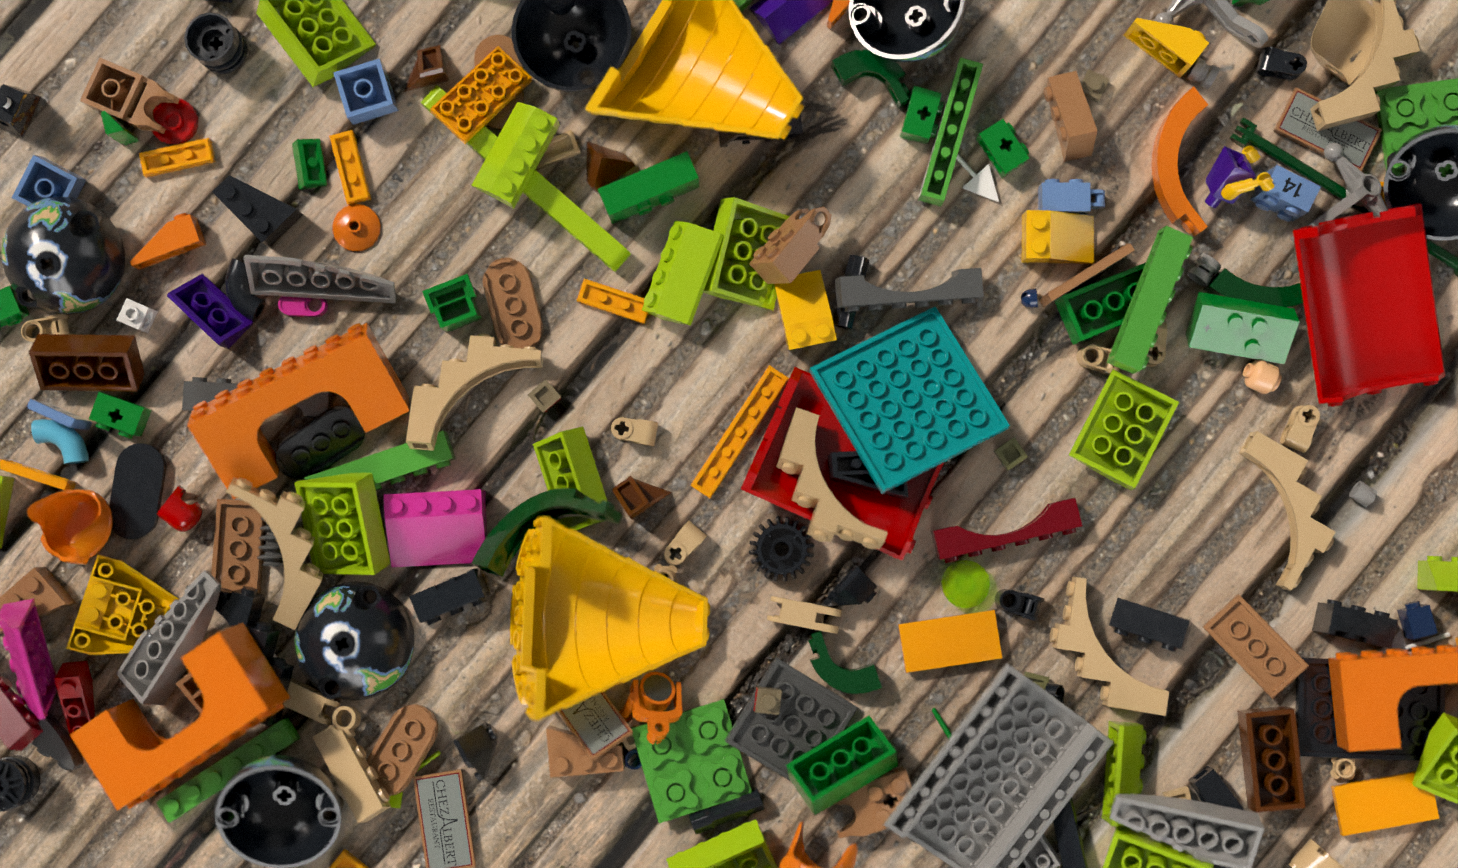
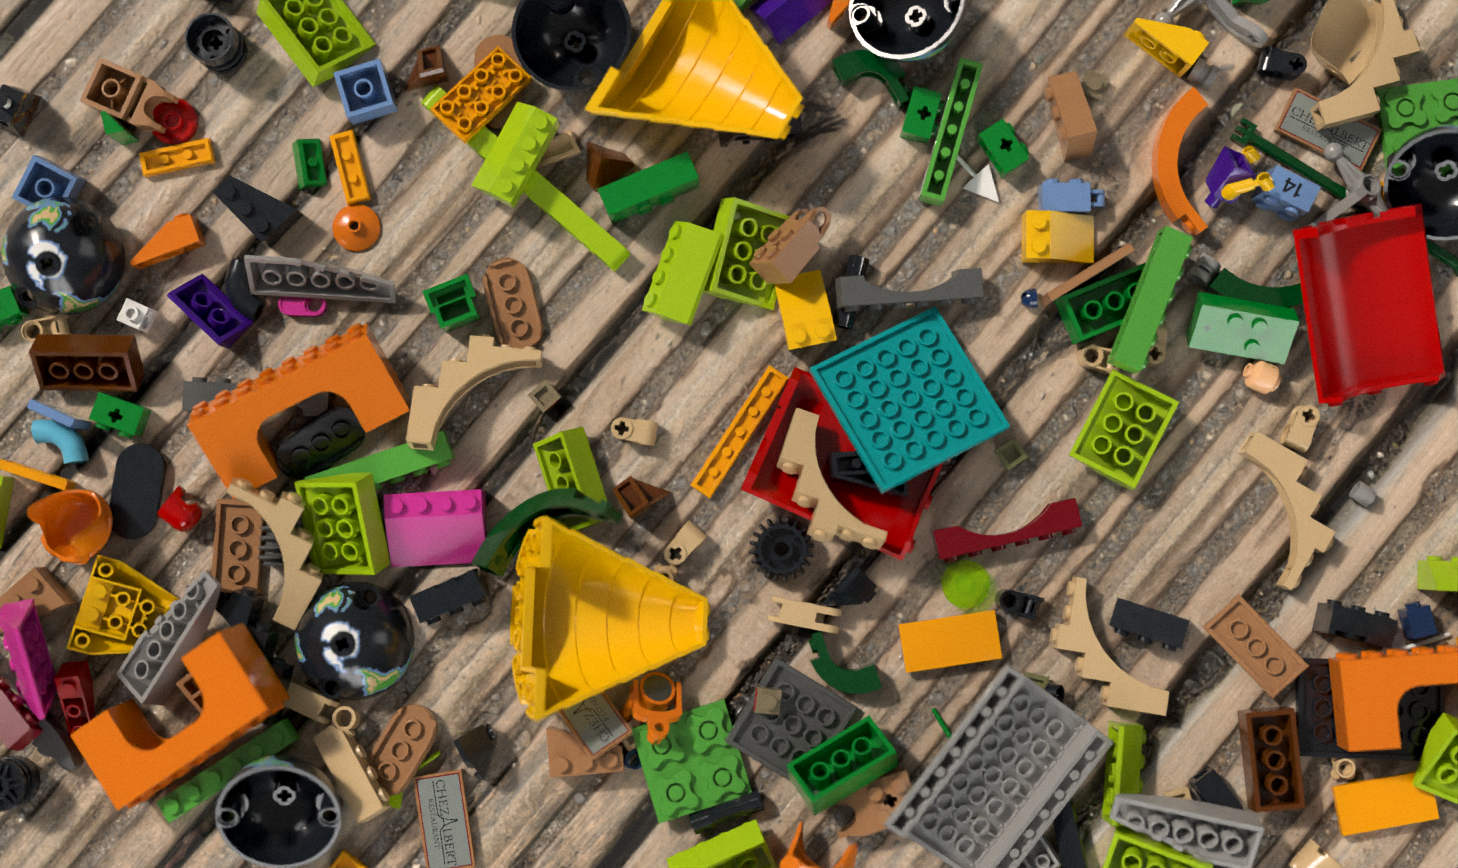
light orange tile [576,278,648,324] -> none

